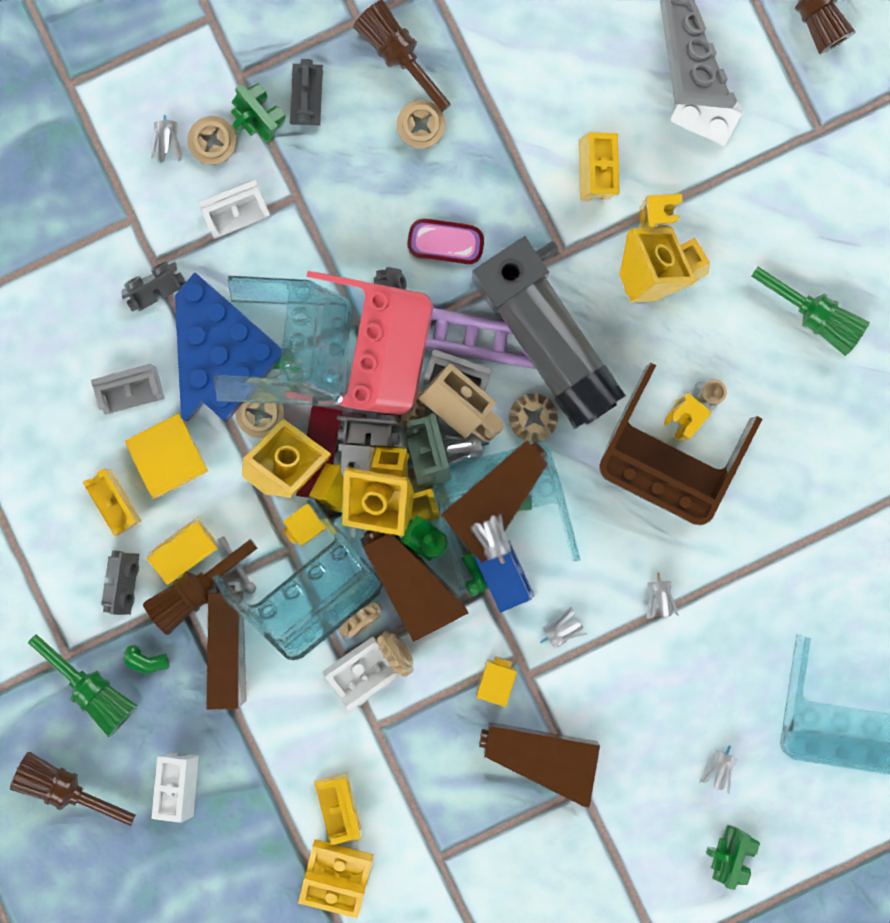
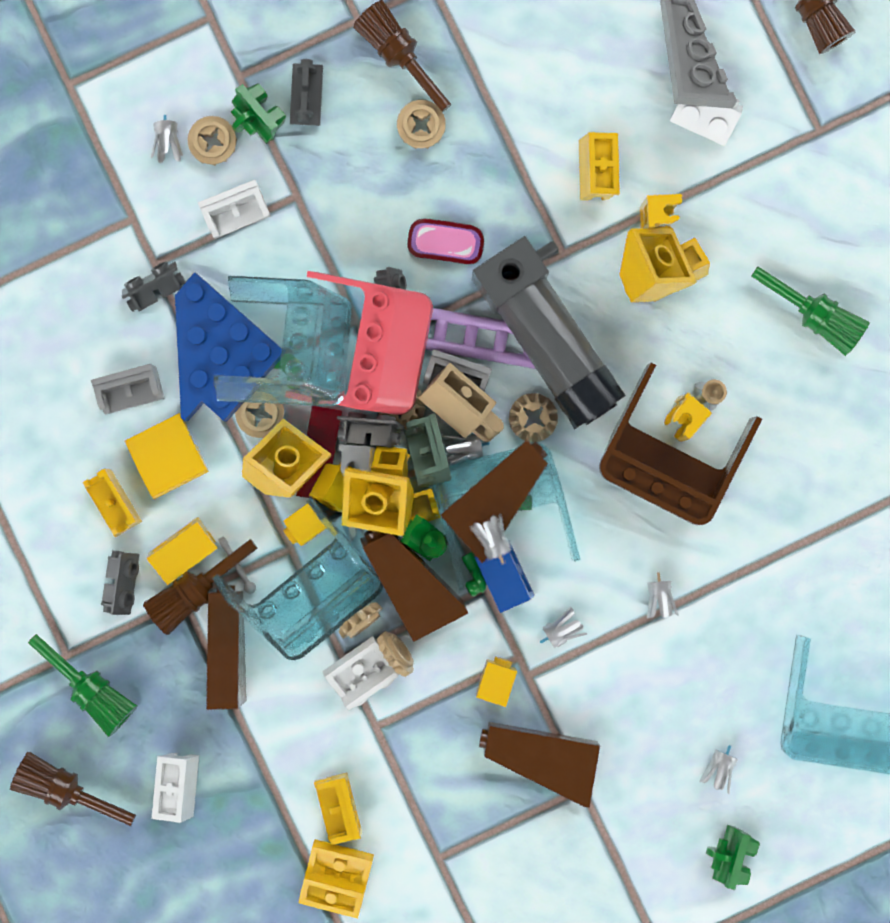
green arm [123,645,170,674] -> none

